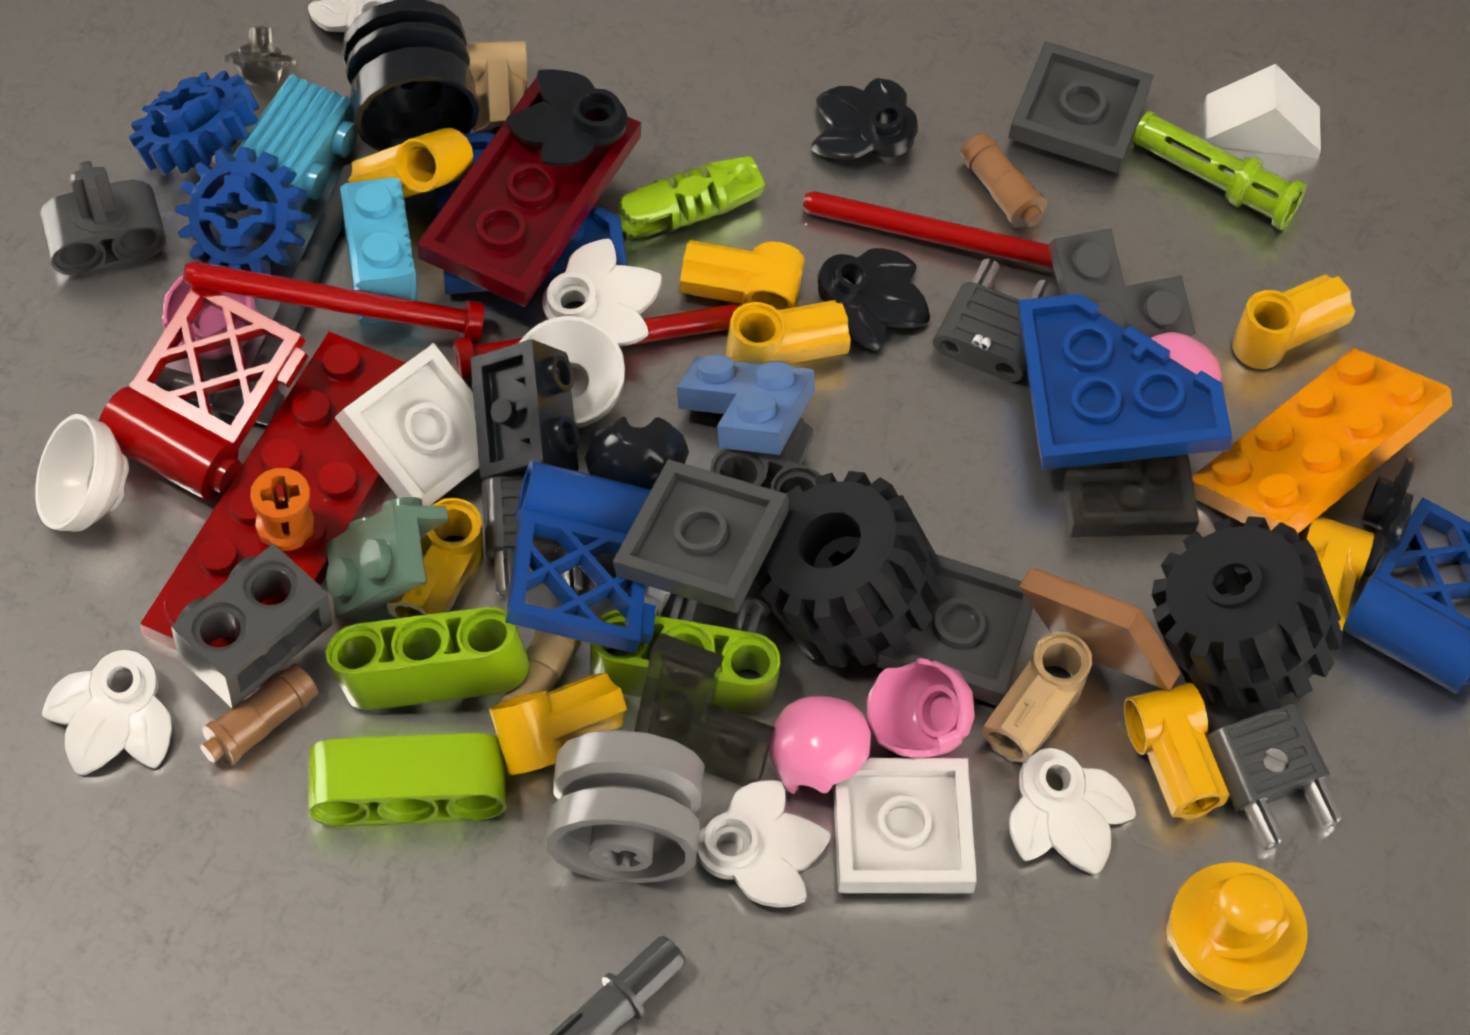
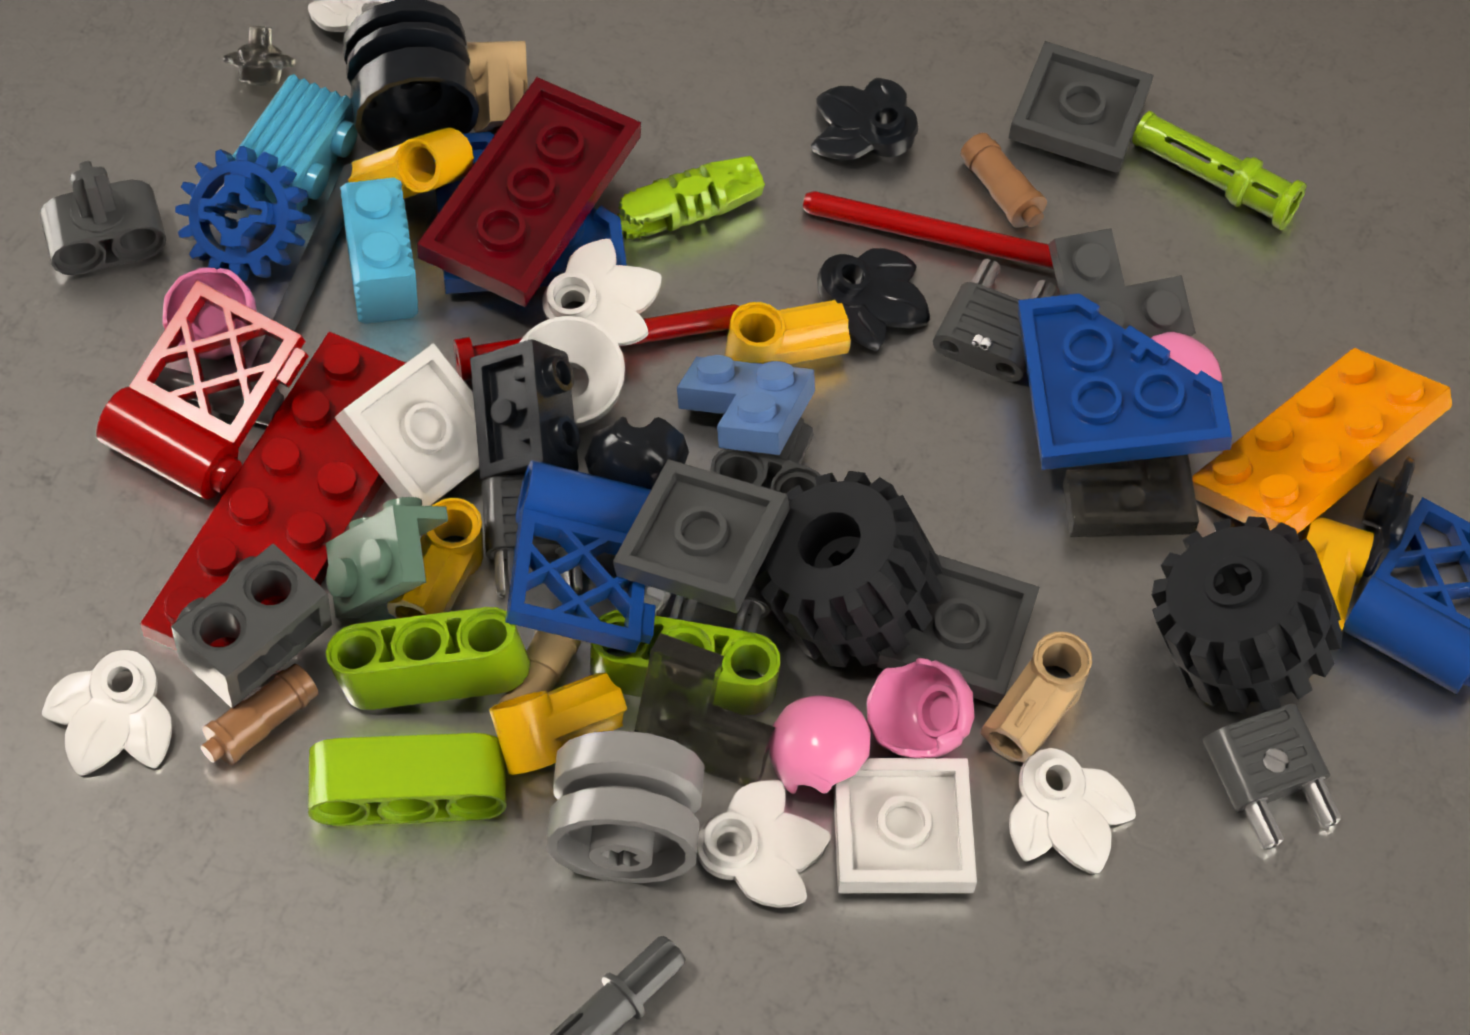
white piece [36,414,129,532] -> none
blue gear [129,71,259,175] -> none
red bar [183,261,484,345] -> none
orange bush [250,468,315,551] -> none
black plate [506,69,627,166] -> none
yellow piece [679,240,805,310] -> none
medium nougat tile [1019,568,1181,692] -> none
yellow piece [1124,683,1229,820] -> none
yellow plate [1166,862,1308,1000] -> none
white slope [1204,64,1321,159] -> none
yellow piece [1232,274,1355,370] -> none

